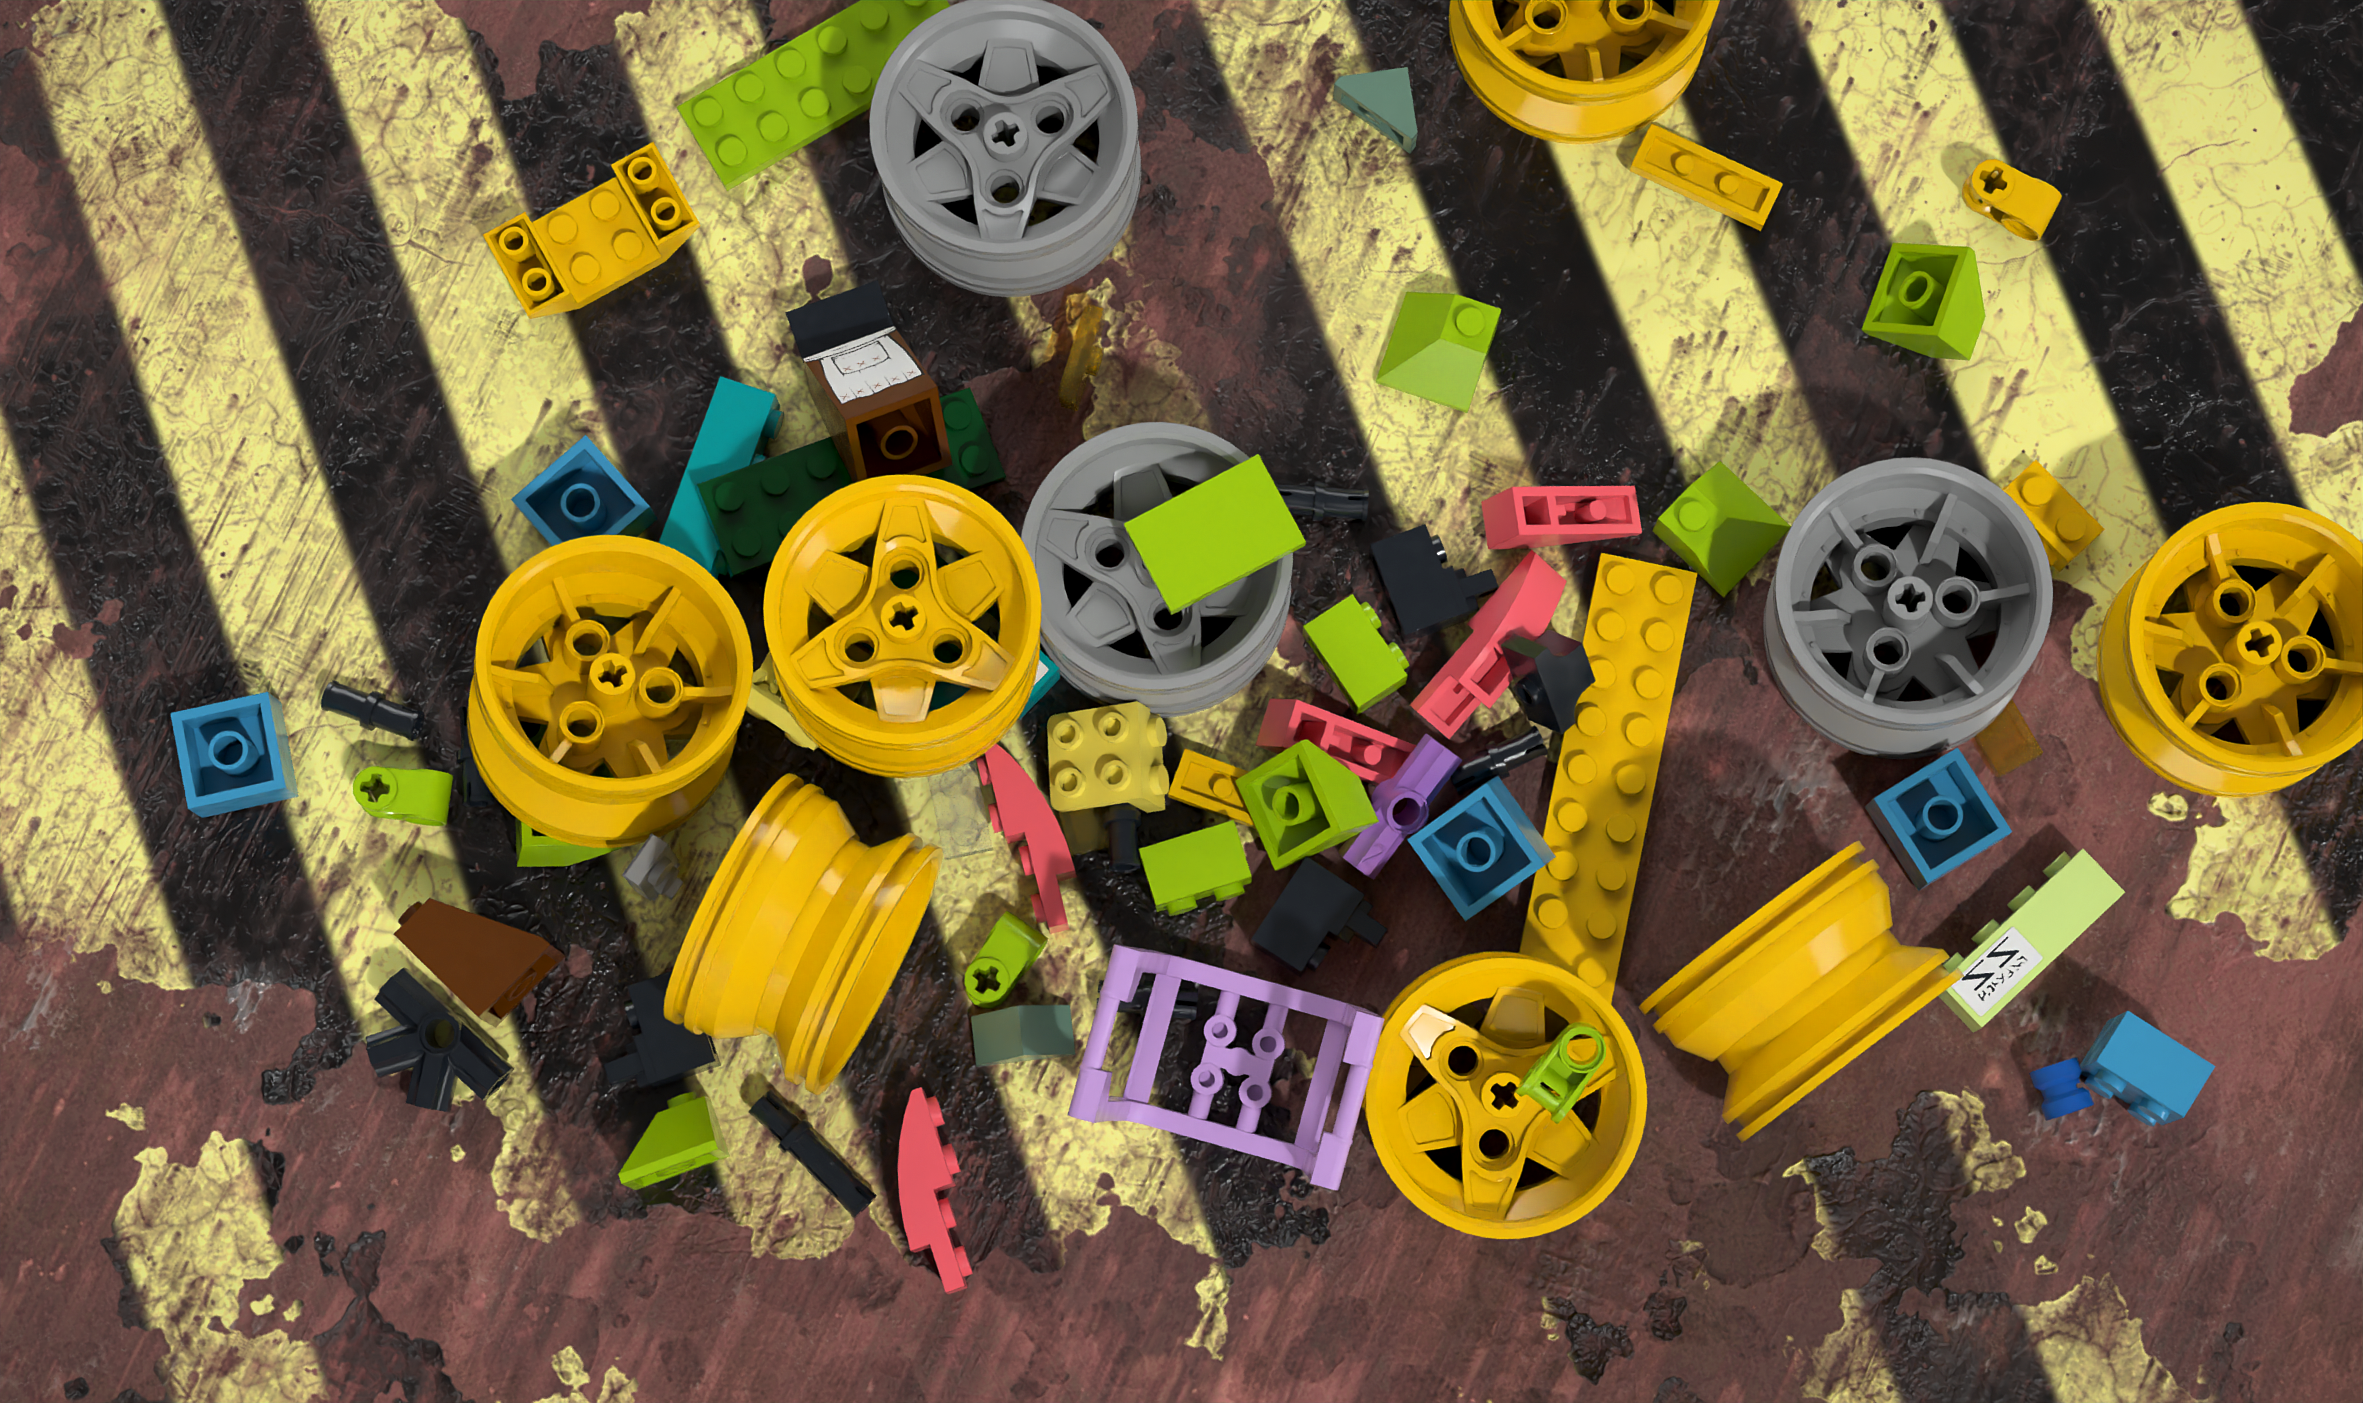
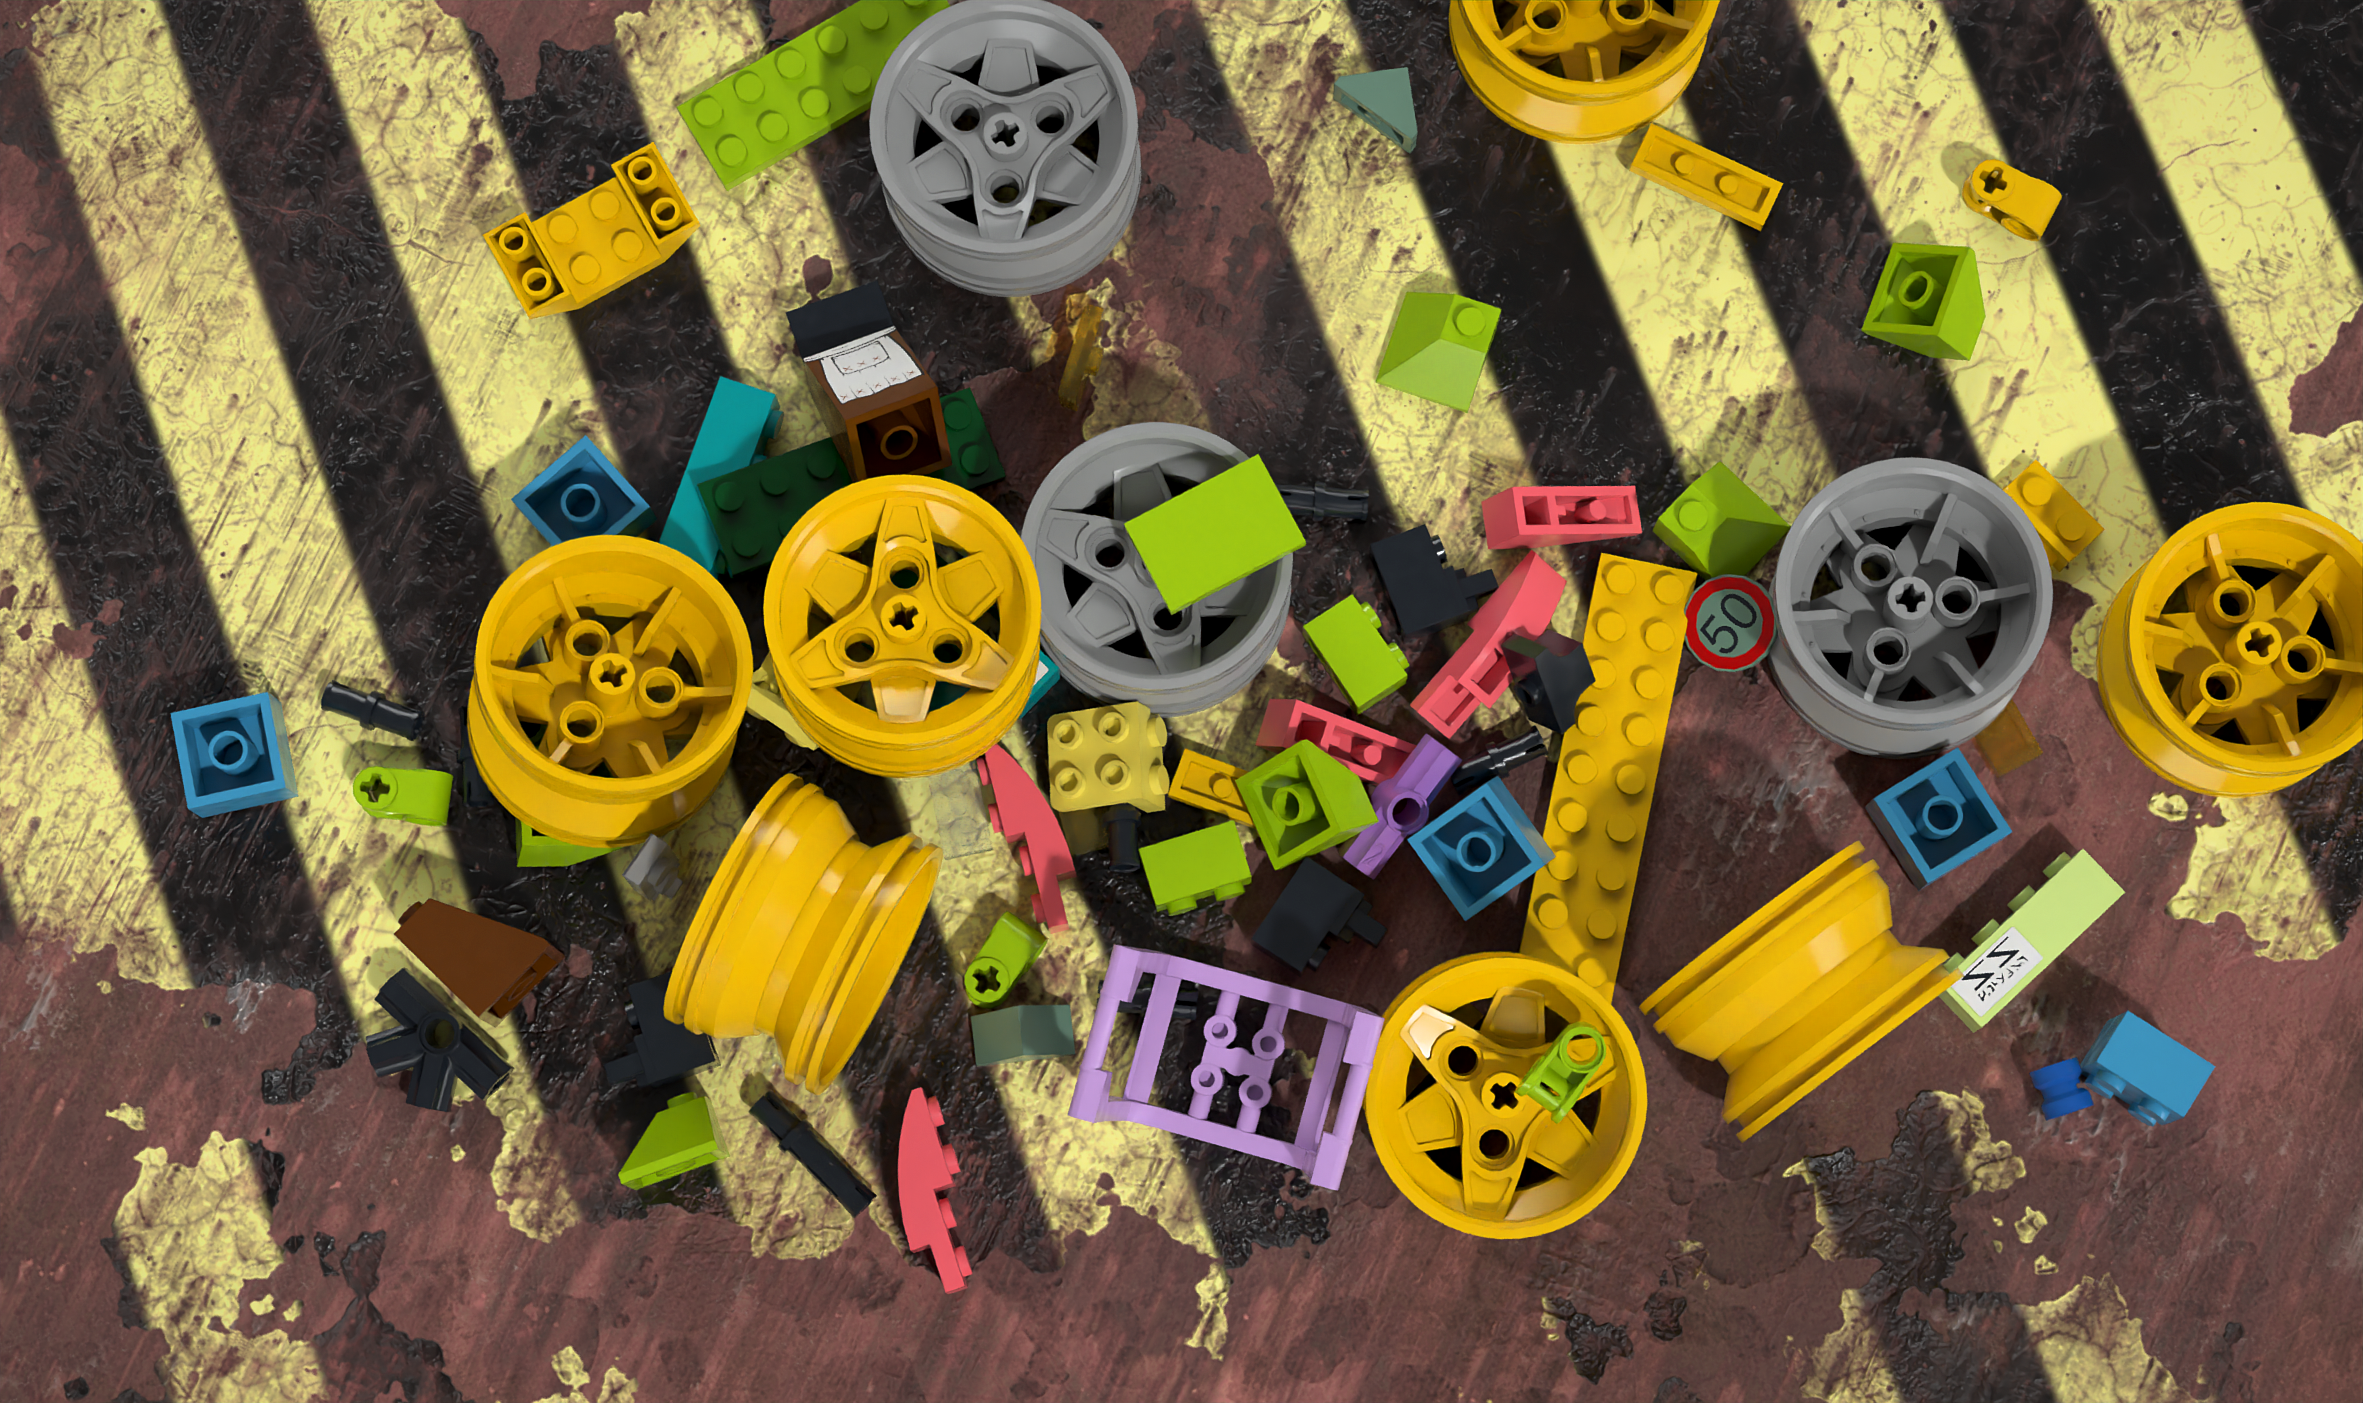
none -> piece [1684,574,1778,672]

